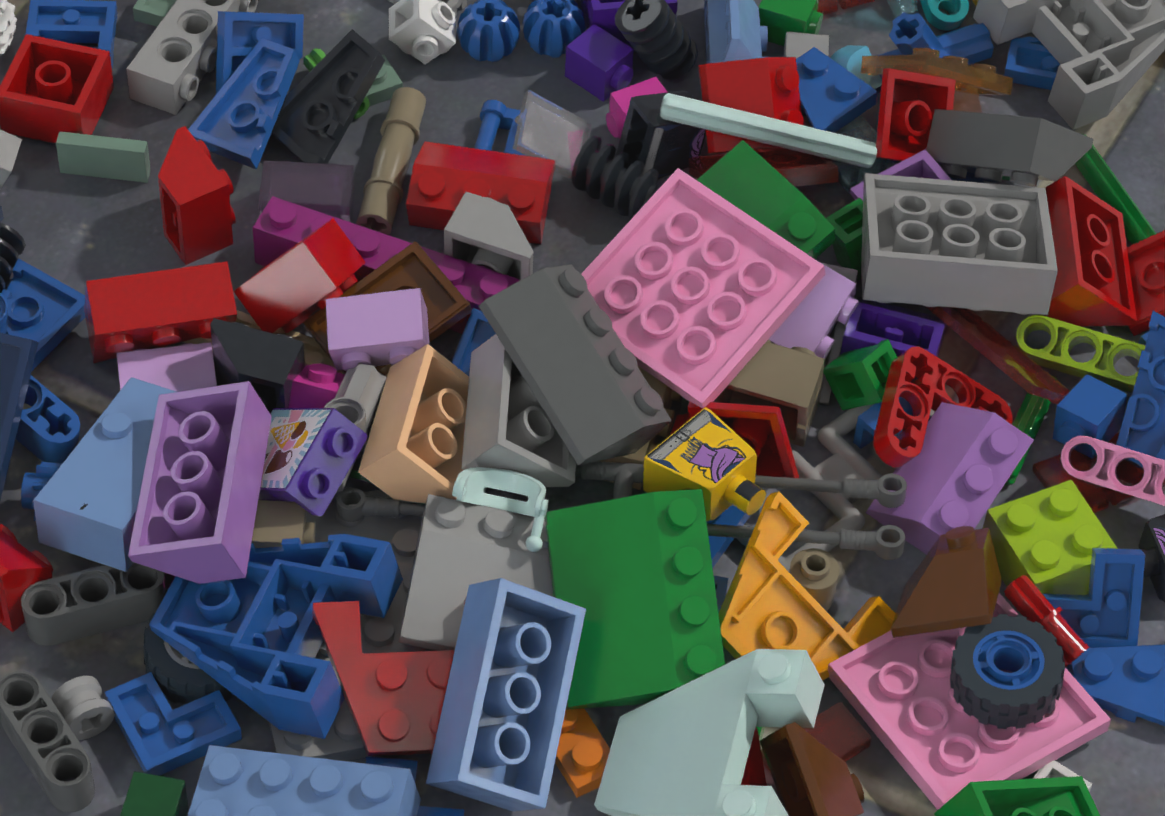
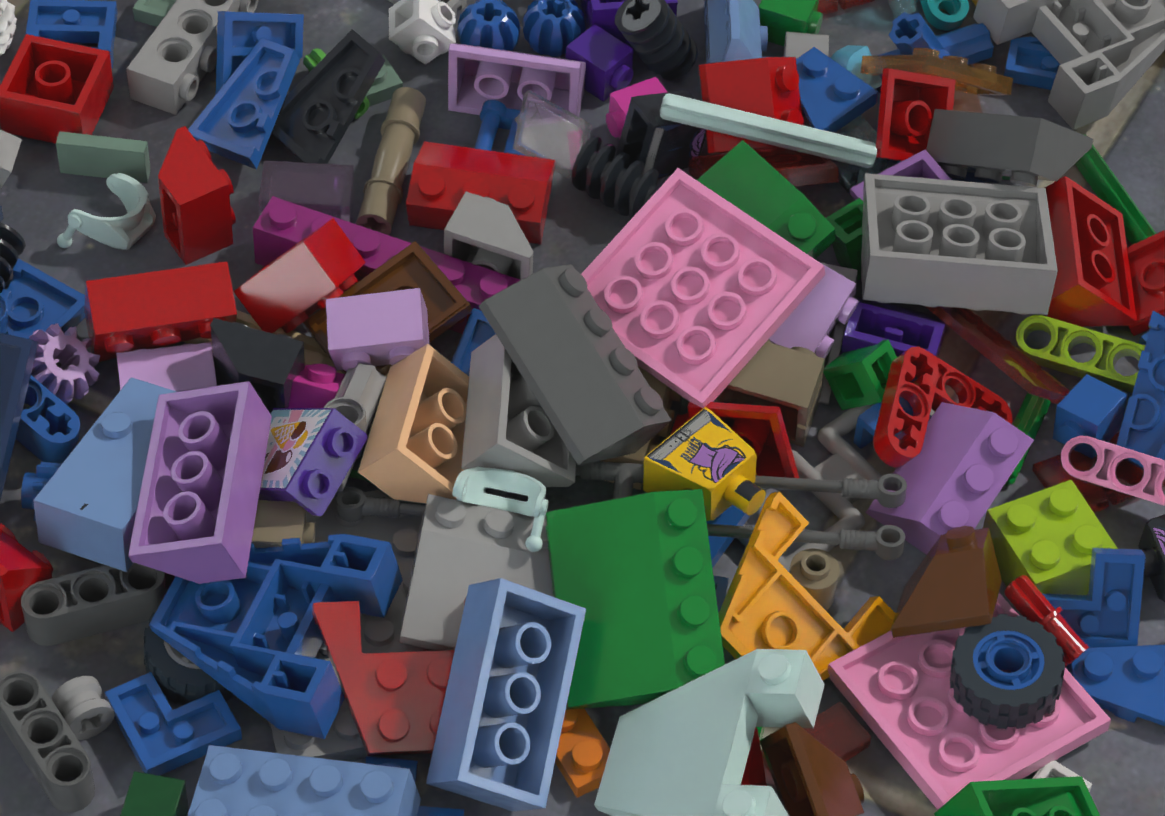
none -> lavender gear [29,323,101,405]
none -> light aqua helmet [57,173,156,250]
none -> lavender slope [448,44,586,129]

